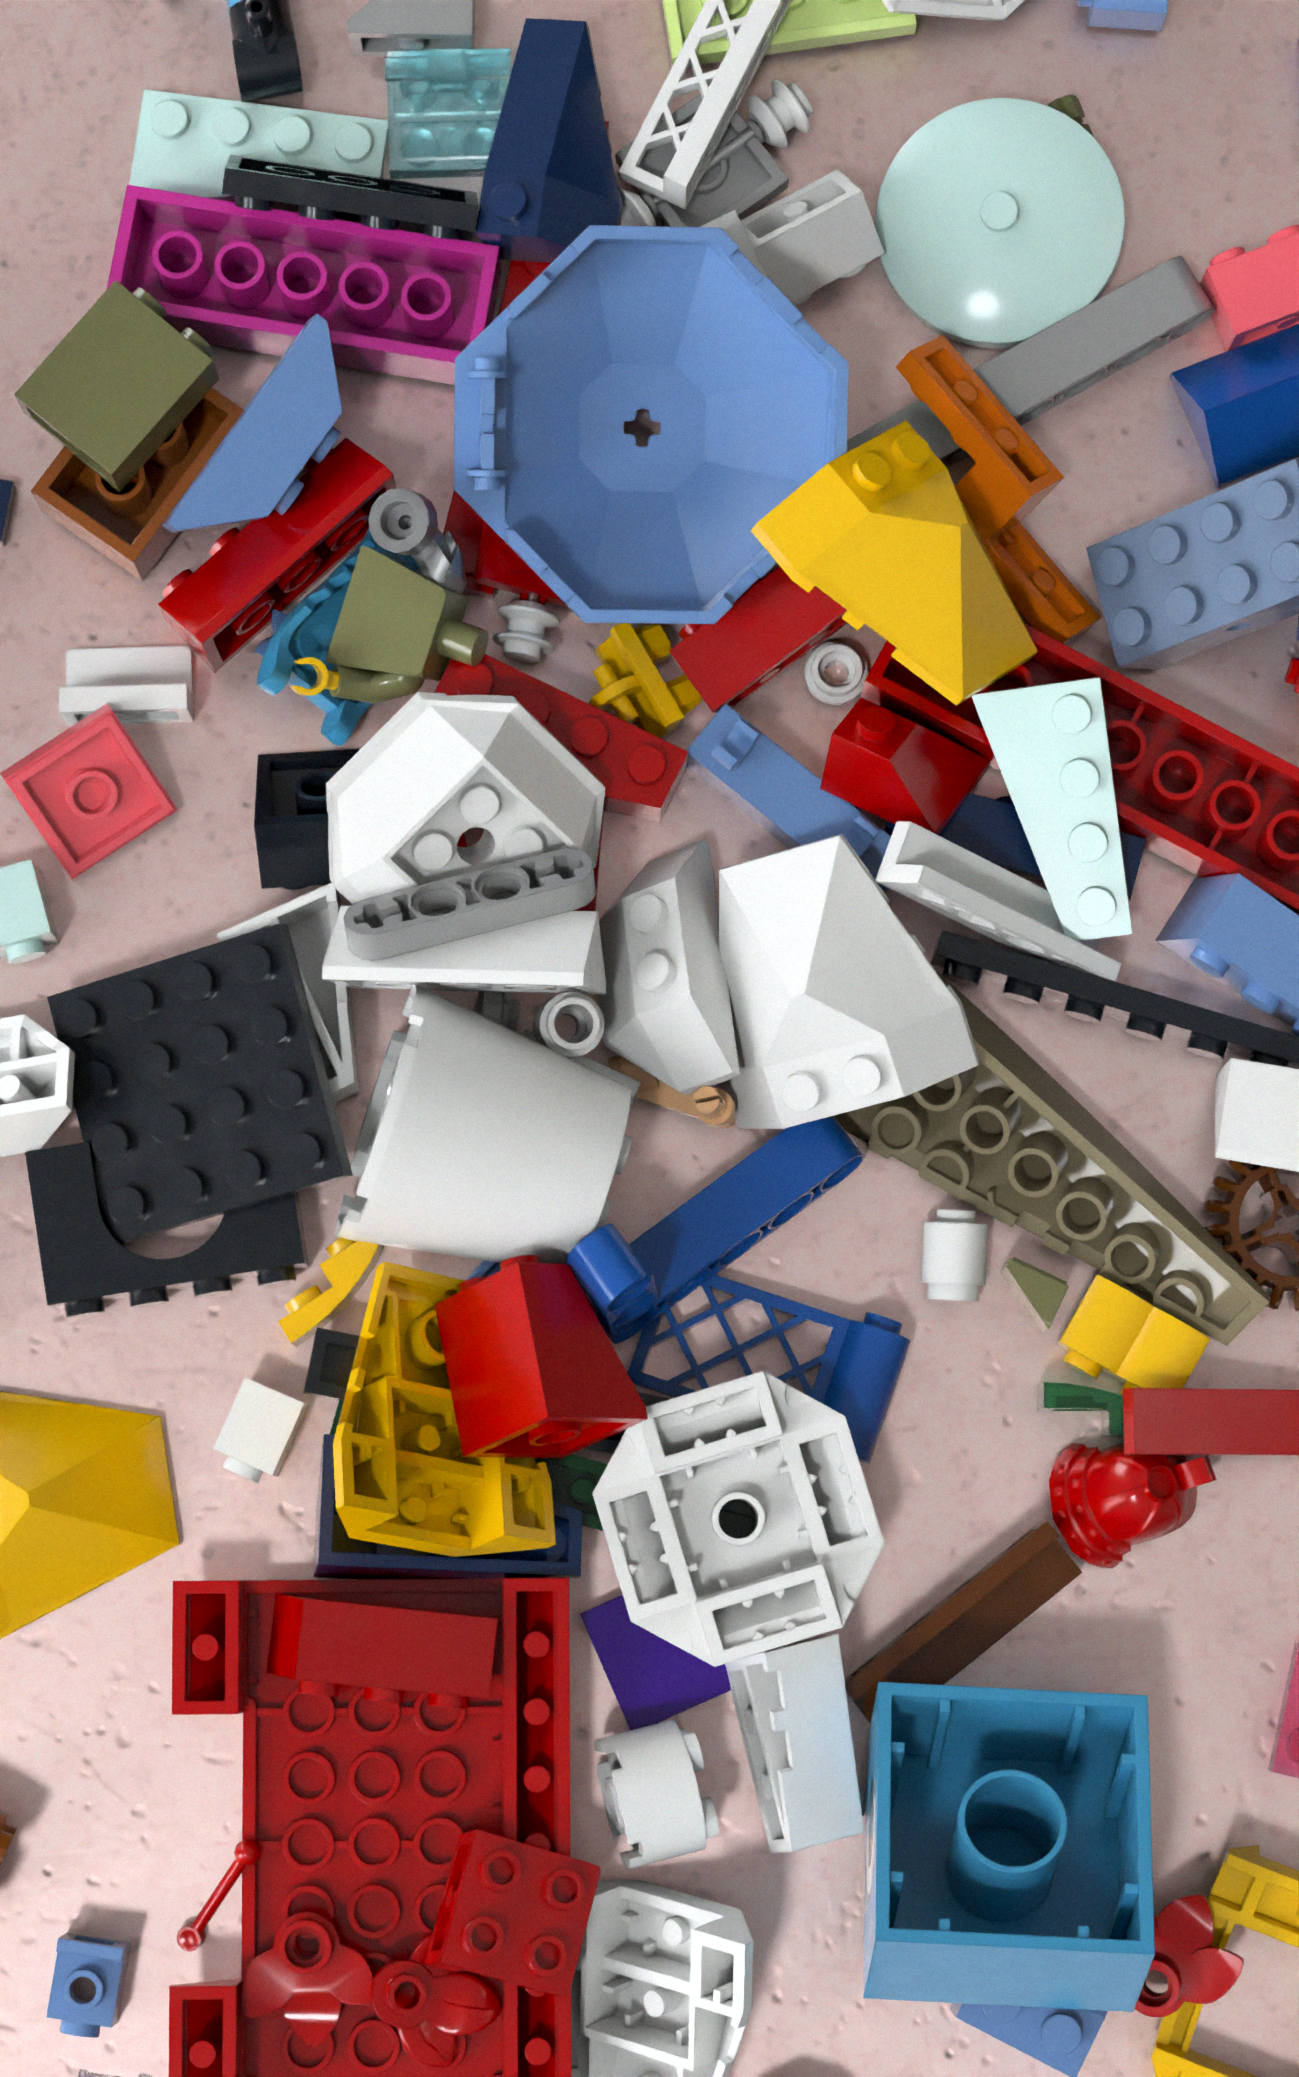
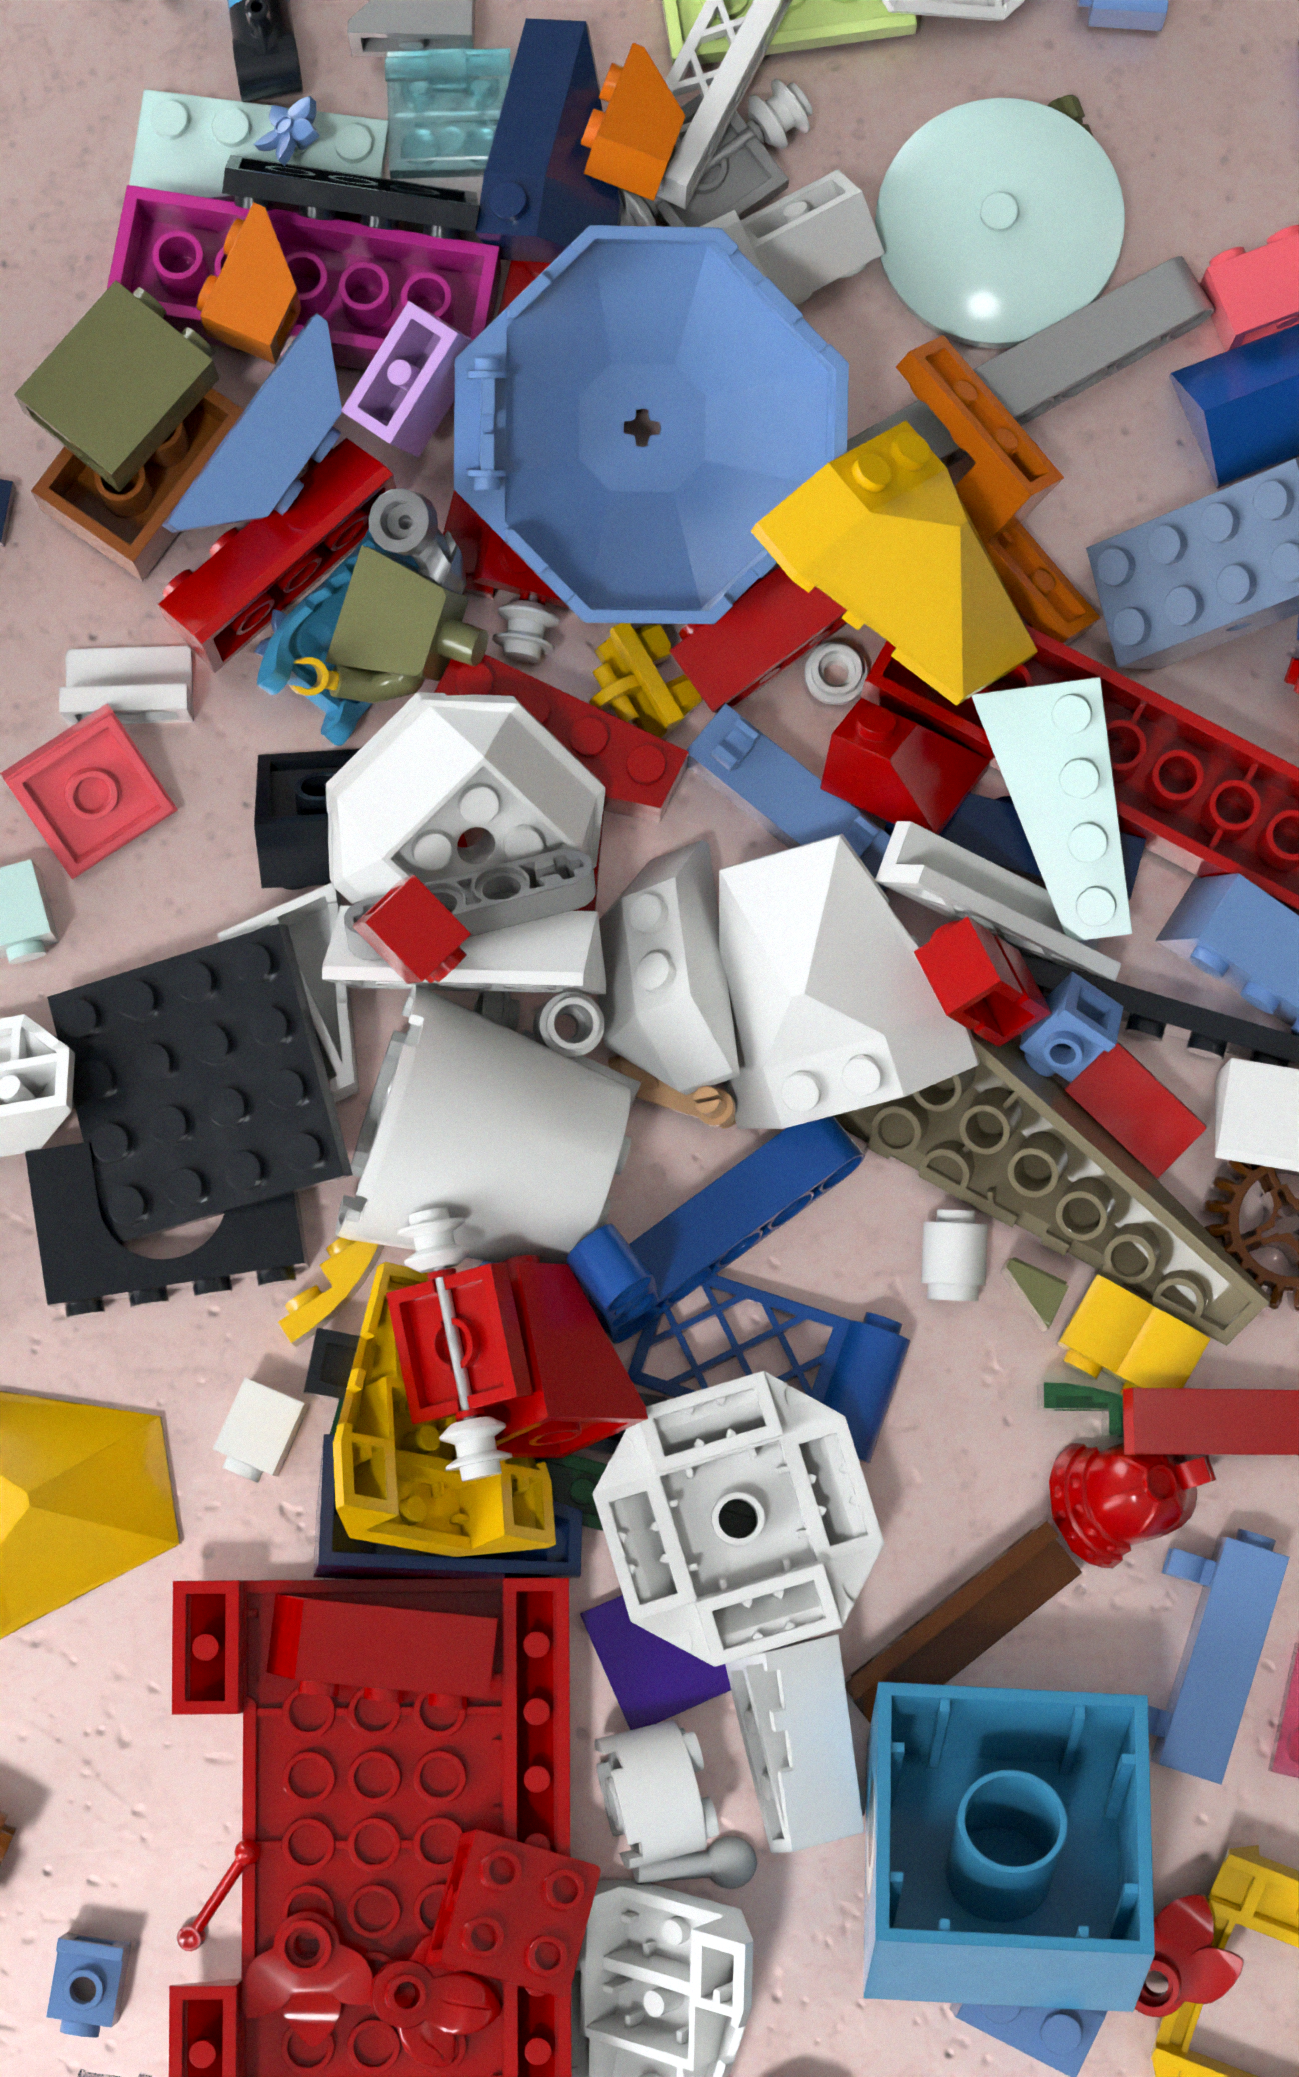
none -> orange slope [197,202,302,365]
none -> medium blue plant [253,96,320,166]
none -> lavender brick [341,301,473,457]
none -> red piece [352,875,471,984]
none -> red plate [386,1207,533,1482]
none -> orange slope [580,43,686,201]
none -> white bar [633,1836,757,1889]
none -> red piece [914,916,1052,1047]
none -> medium blue brick [1020,971,1124,1083]
none -> red hinge [1064,1041,1207,1179]
none -> medium blue brick [1148,1529,1290,1785]

